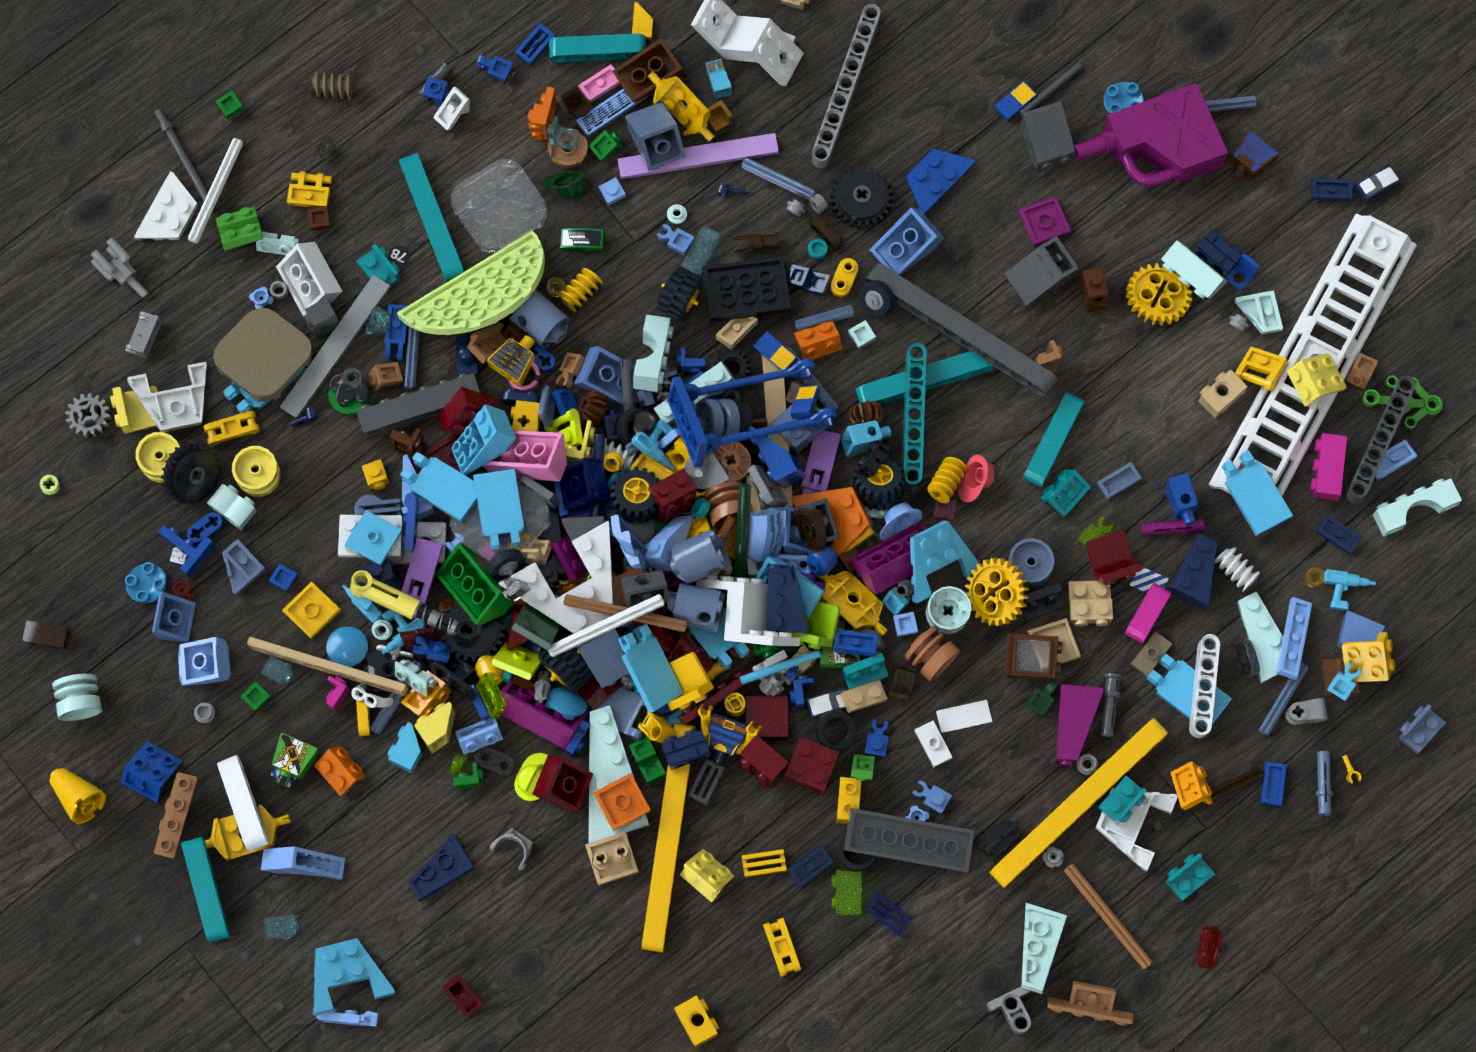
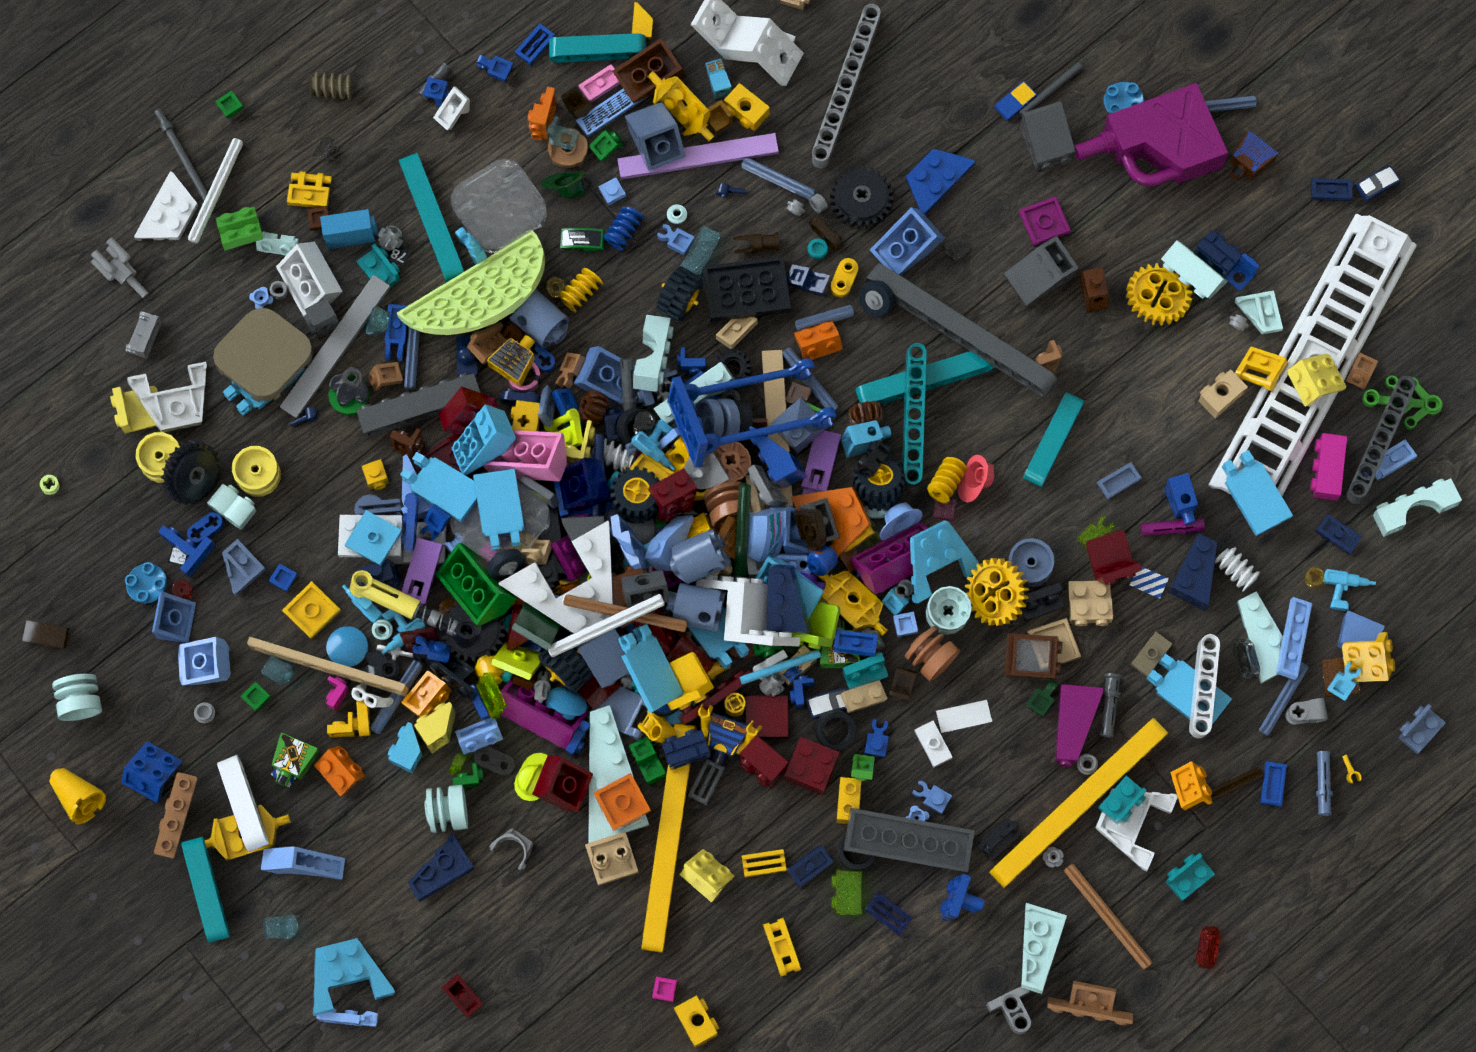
light grey gear [65,393,111,438] -> none
yellow plate [203,411,260,446] -> none
light aqua hinge [395,660,436,697] -> none
clear smoke tile [502,576,531,602] -> none
yellow plate [603,452,624,472] -> none
teal tile [691,498,710,519] -> none
blue tile [753,332,798,370] -> none
blue tile [790,385,820,419] -> none
light aqua tile [848,320,876,349] -> none
teal bracket [1041,469,1091,517] -> none
dark pink beam [1124,582,1172,644] -> none
none -> dark azure brick [320,209,378,249]
none -> yellow bracket [327,712,358,738]
none -> light grey gear [378,225,403,250]
none -> blue plate [421,504,451,541]
none -> light aqua wheel [425,784,468,833]
none -> medium azure piece [455,227,487,265]
none -> blue piece [604,206,645,251]
none -> dark pink tile [652,977,677,1002]
none -> yellow brick [724,83,770,131]
none -> blue plate [940,874,985,921]

